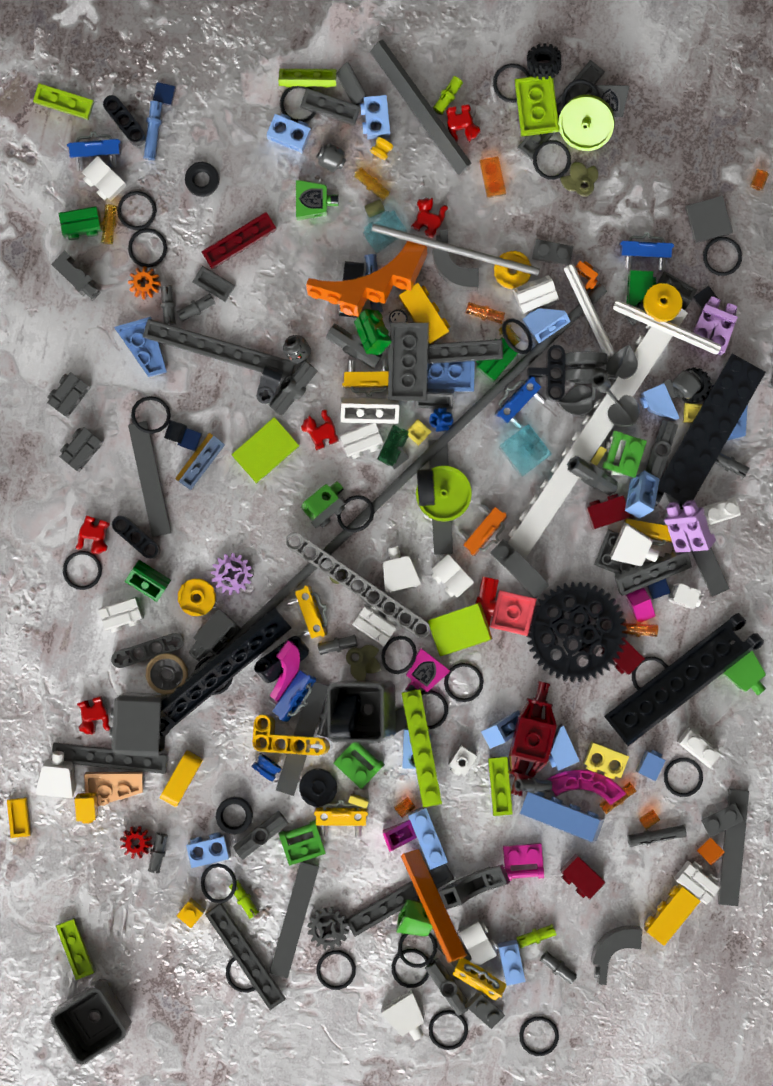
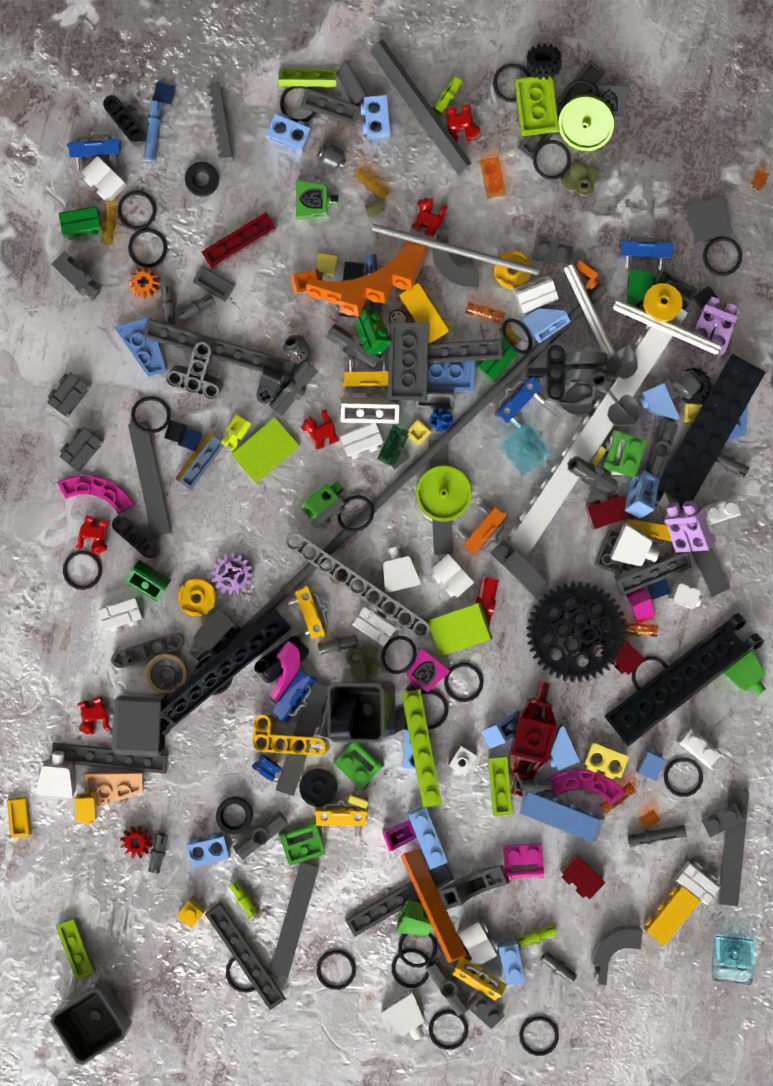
lime plate [33,83,94,120] -> none
yellow beam [160,750,204,807] -> none
black piece [201,863,237,904] -> none
dark grey gear [307,907,349,950] -> none
clear light blue bracket [363,210,407,254] -> none
yellow wheel [370,137,394,160] -> none
clear orange hinge [394,797,416,818] -> none
black tyre [417,469,435,506] -> none
coral tile [490,590,537,636] -> none
orange tile [697,838,725,865] -> none
none -> dark pink tile [57,475,135,514]
none -> dark grey beam [166,336,223,400]
none -> dark grey gear [207,82,233,163]
none -> neon yellow plate [221,414,251,451]
none -> orange bracket [290,269,323,294]
none -> light yellow tile [316,253,338,276]
none -> clear light blue slope [712,935,756,985]

